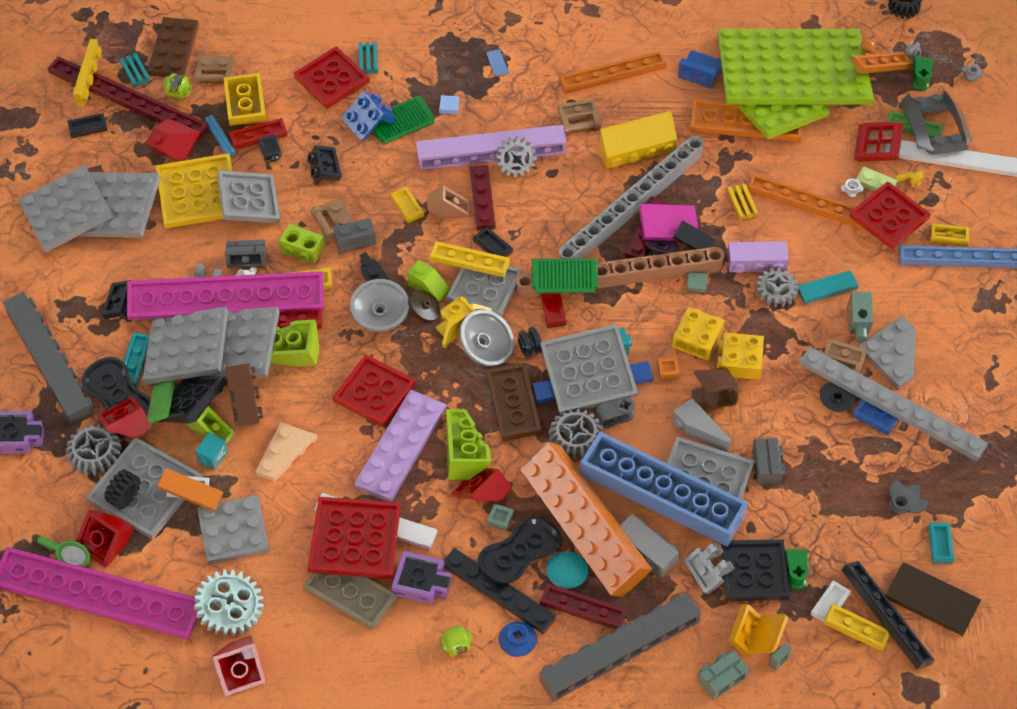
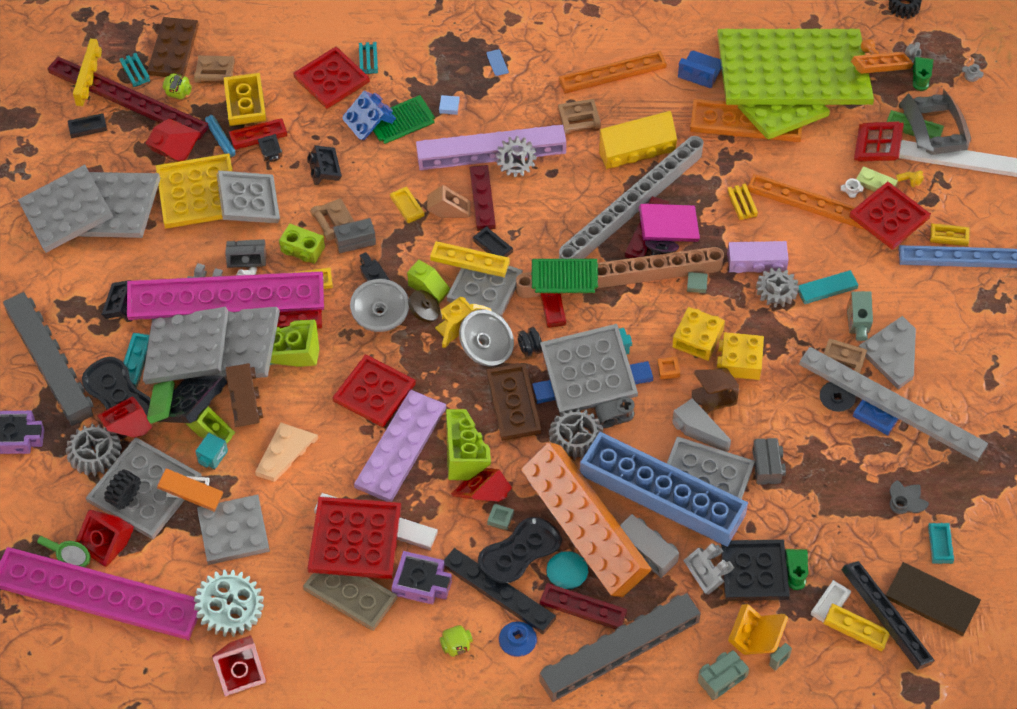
black tile [673,220,715,250] -> none

